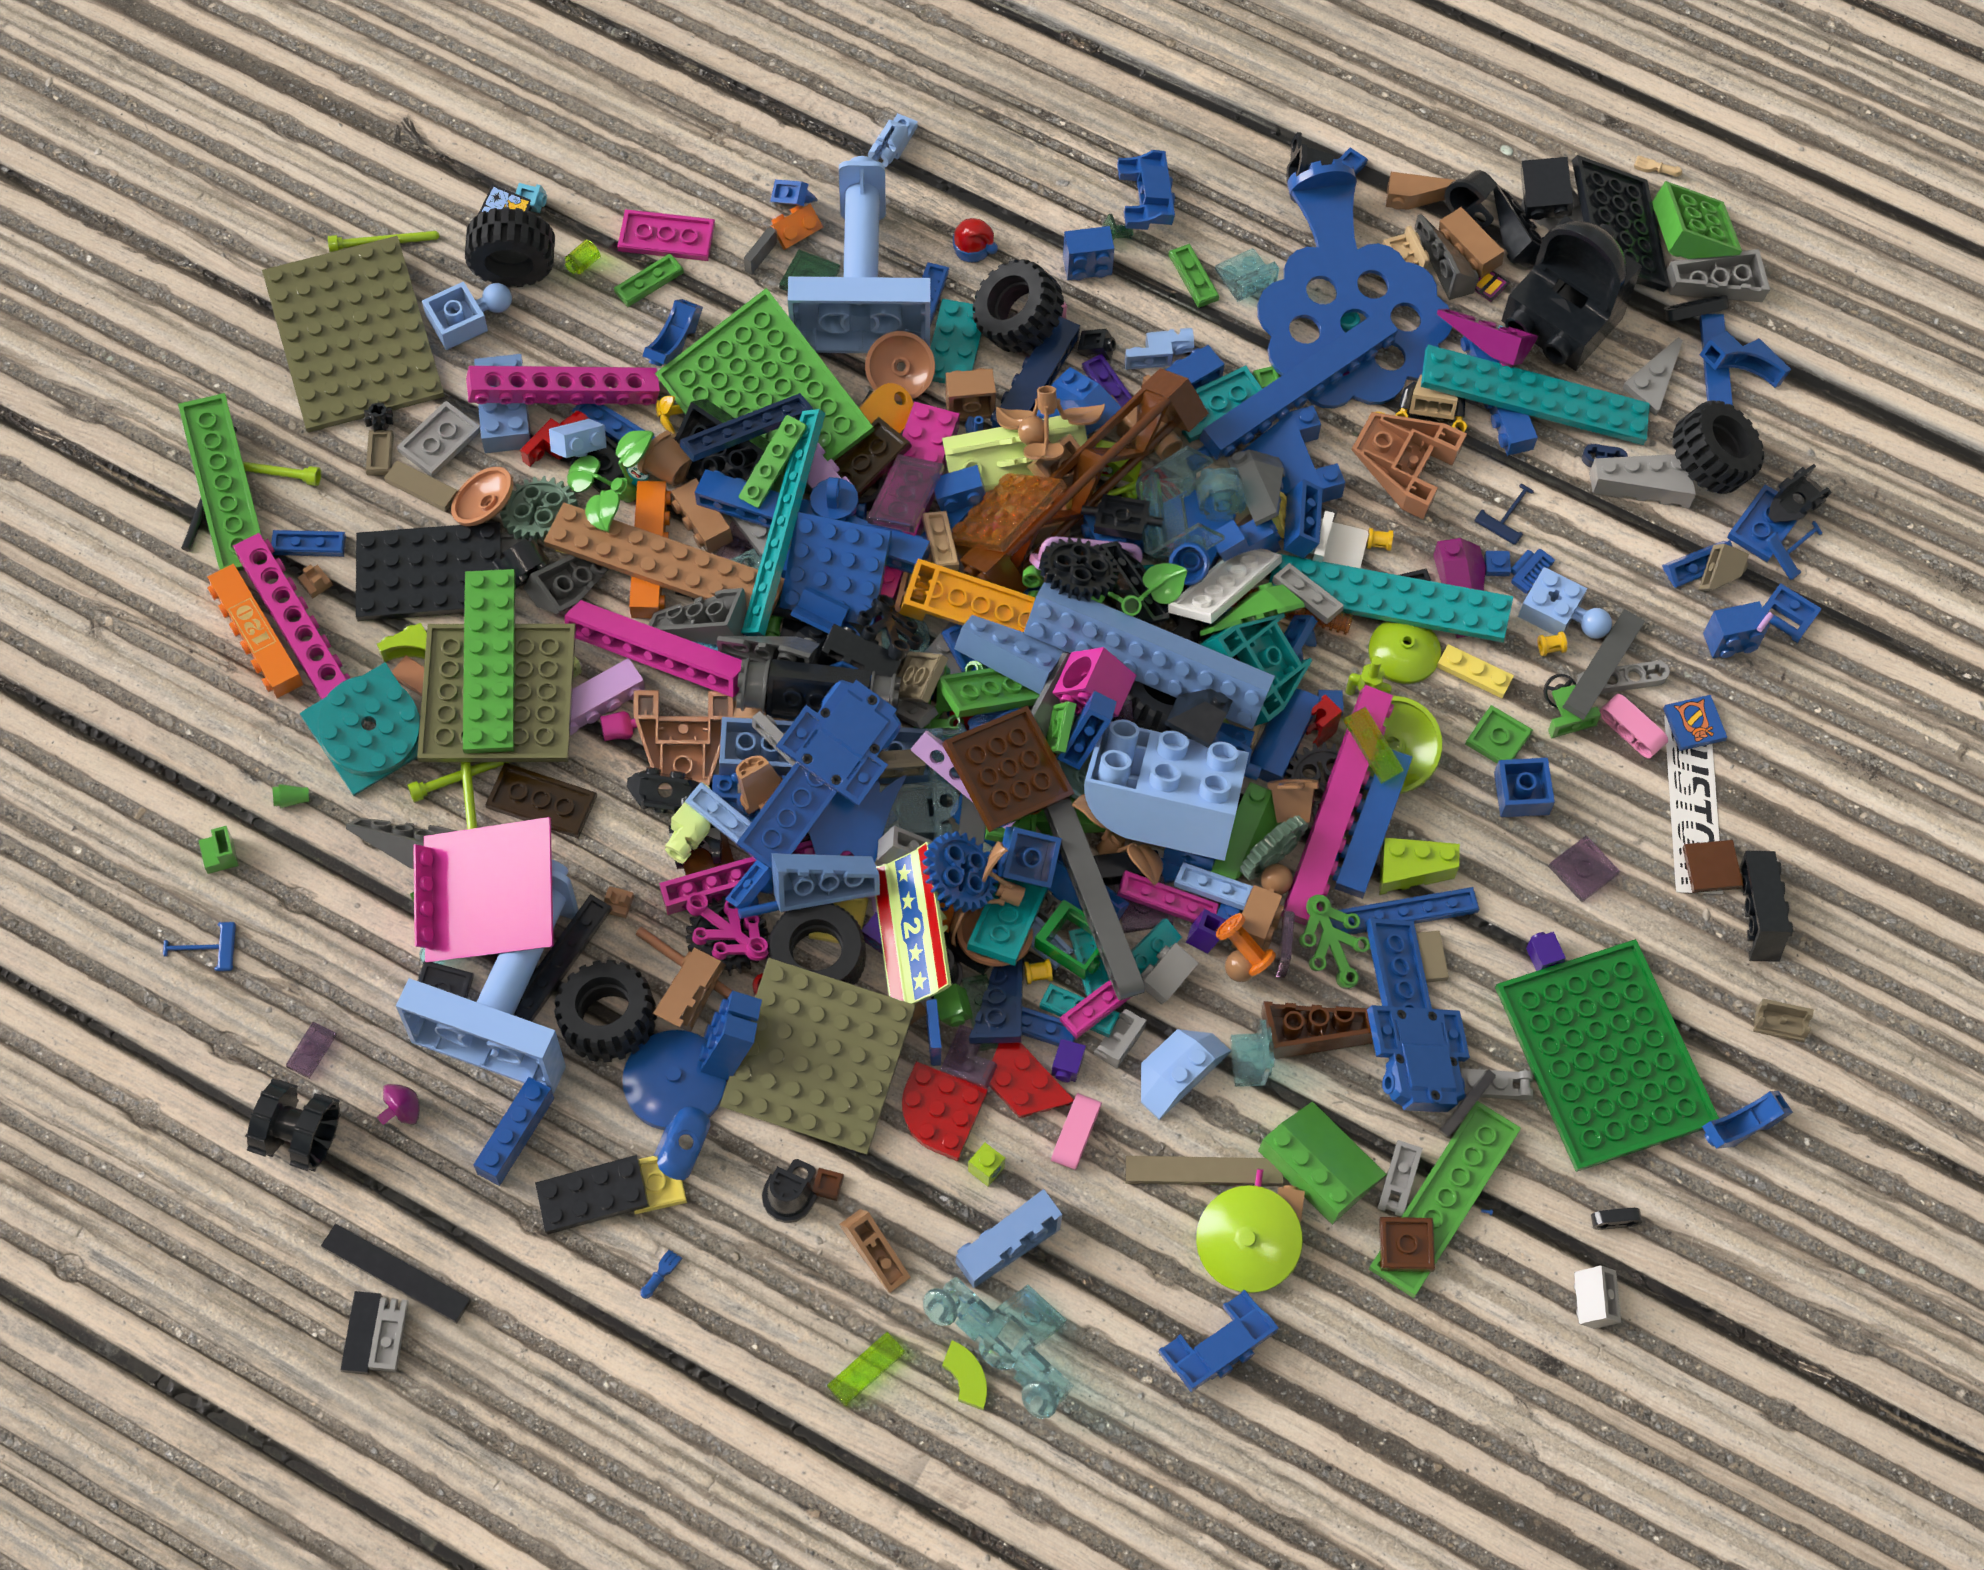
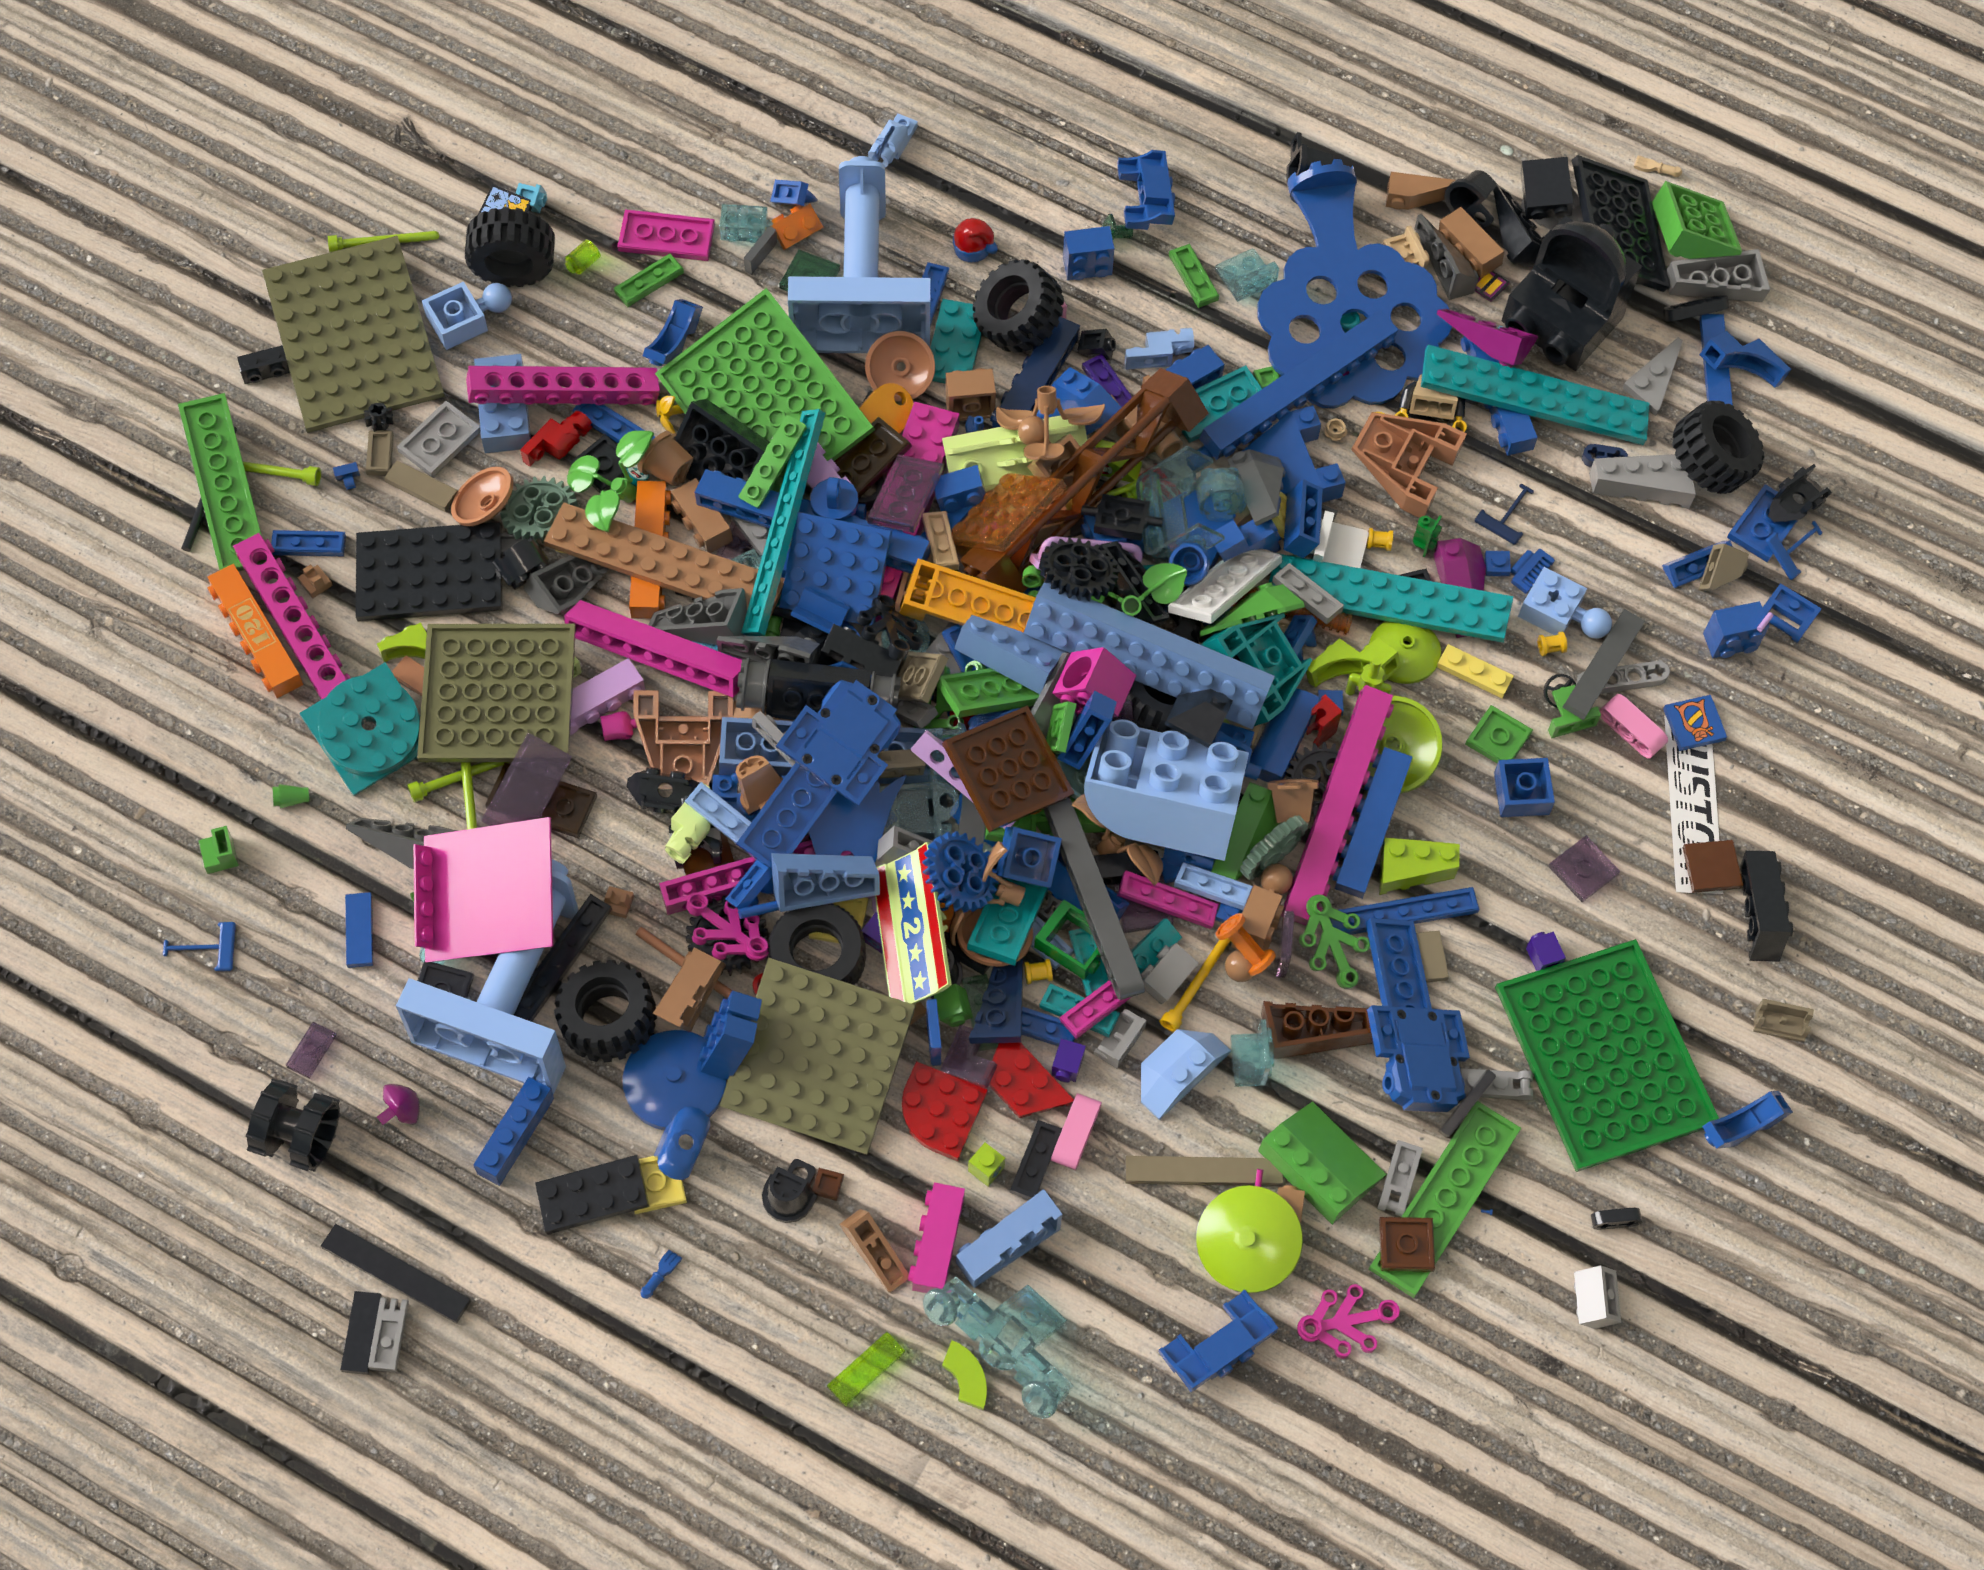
bright green plate [463,569,515,754] -> none
light blue brick [549,419,606,458] -> none
dark blue plate [680,393,813,462] -> none
dark purple brick [1186,909,1226,954] -> none
blue tile [1339,147,1368,175] -> none
clear neon green tile [1343,706,1404,784] -> none
none -> black bracket [237,345,290,384]
none -> blue tile [333,462,360,490]
none -> blue tile [345,892,373,968]
none -> clear purple tile [481,733,573,826]
none -> clear light blue brick [719,204,768,243]
none -> dark pink brick [908,1182,965,1297]
none -> black plate [1010,1120,1062,1200]
none -> yellow piece [1159,938,1230,1032]
none -> dark pink plant [1297,1284,1400,1359]
none -> lime arch [1306,638,1401,688]
none -> tan plate [1324,418,1347,441]
none -> green hinge [1413,515,1443,558]

